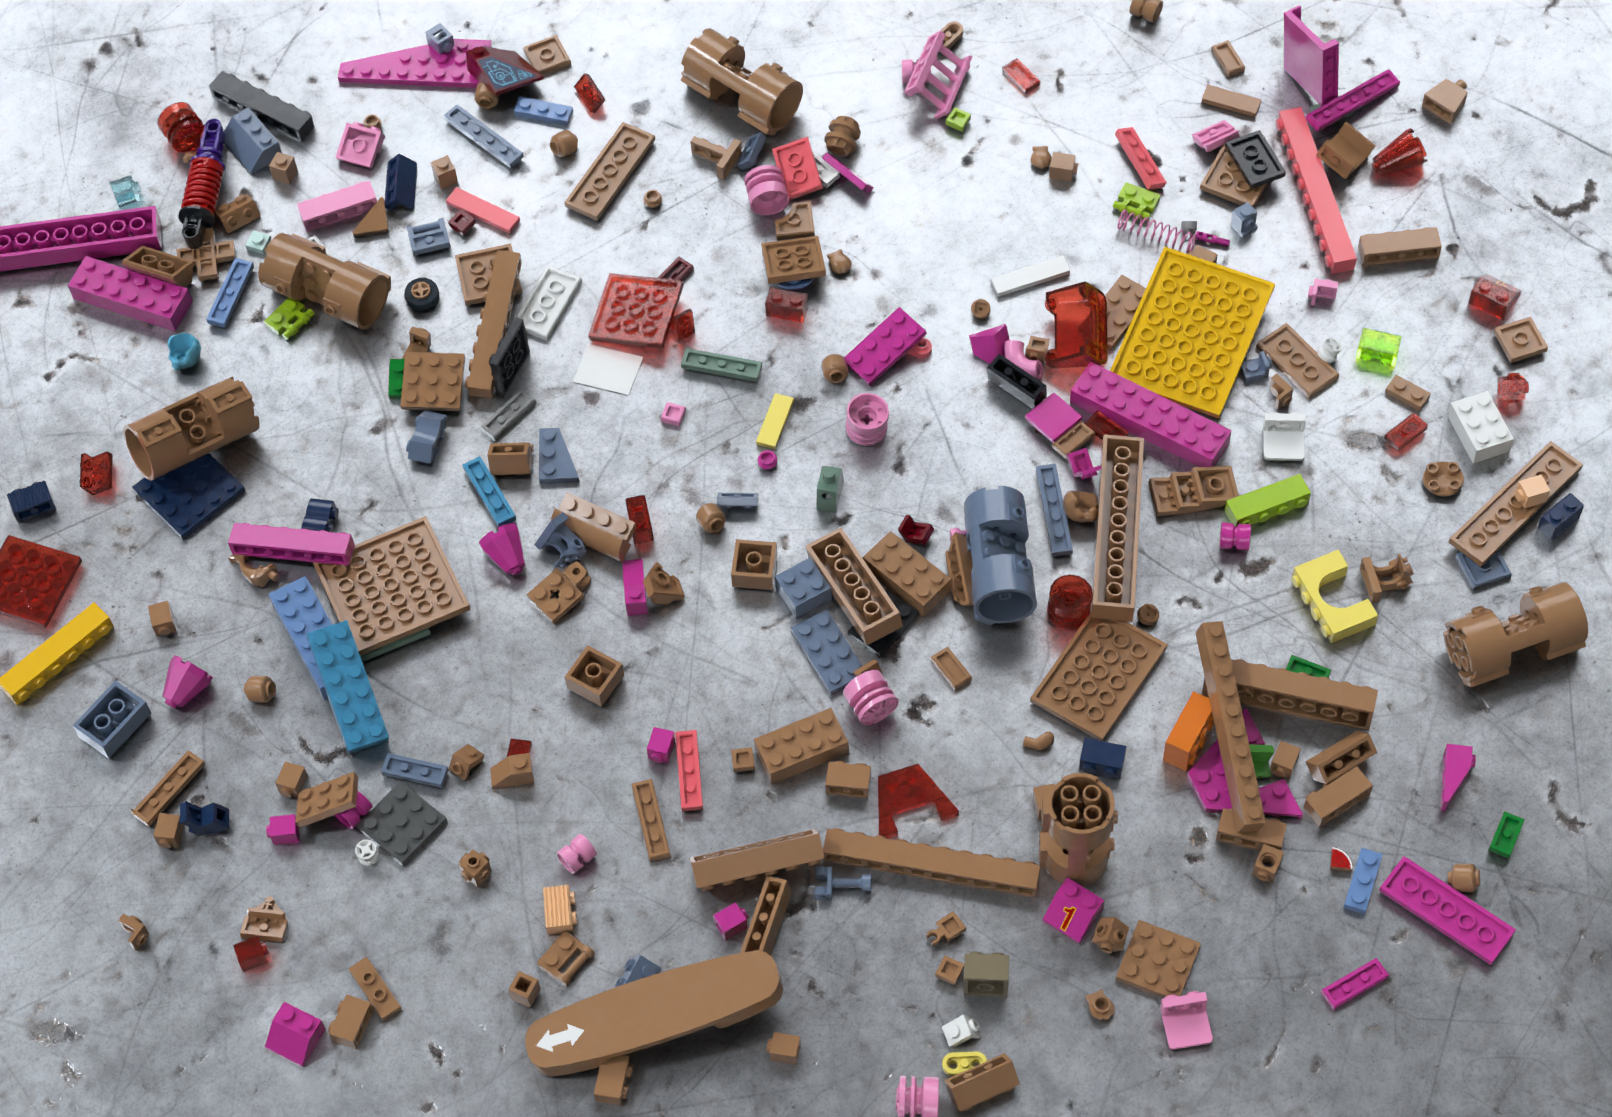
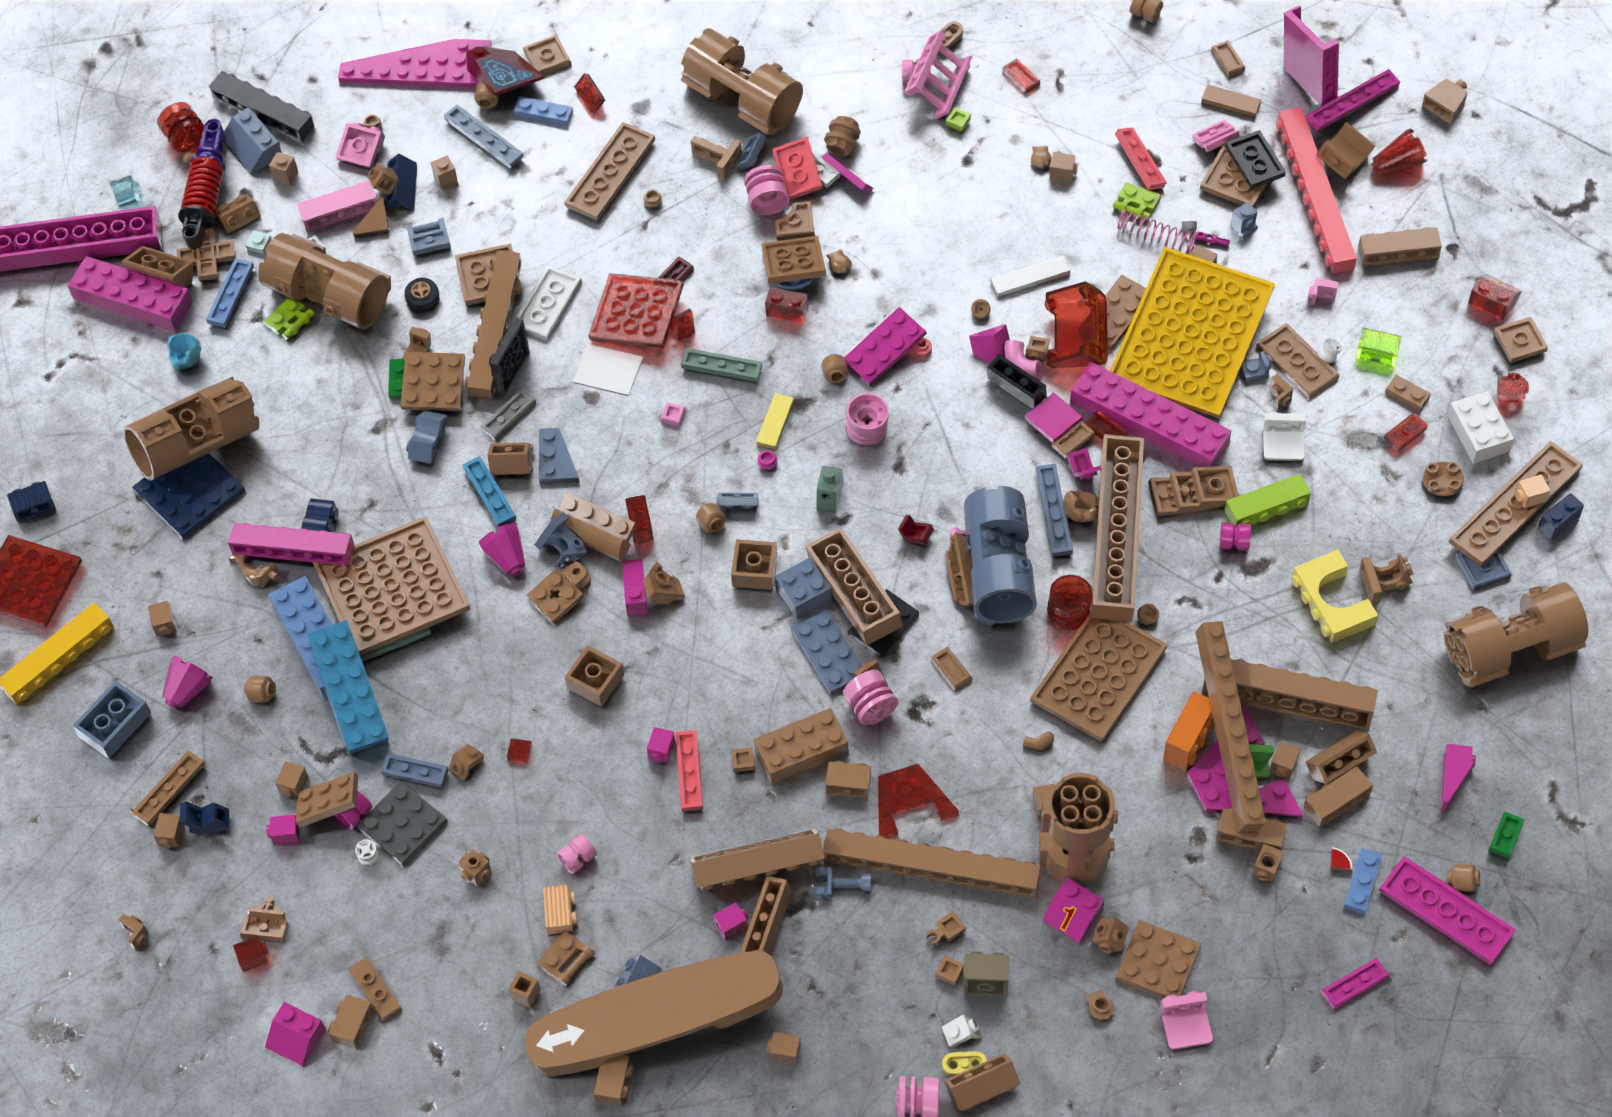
clear red bracket [79,451,113,495] -> none
sand blue brick [425,23,455,54] -> none
coral tile [446,187,520,234] -> none
plate [448,210,476,235] -> none
medium nougat slope [490,753,535,789] -> none
medium nougat head [550,130,578,157] -> none
medium nougat tile [631,779,671,862] -> none
medium nougat brick [863,531,951,617] -> none
dark blue brick [1079,738,1127,778] -> none
green plate [1286,655,1331,678] -> none
none -> medium nougat brick [368,162,399,196]

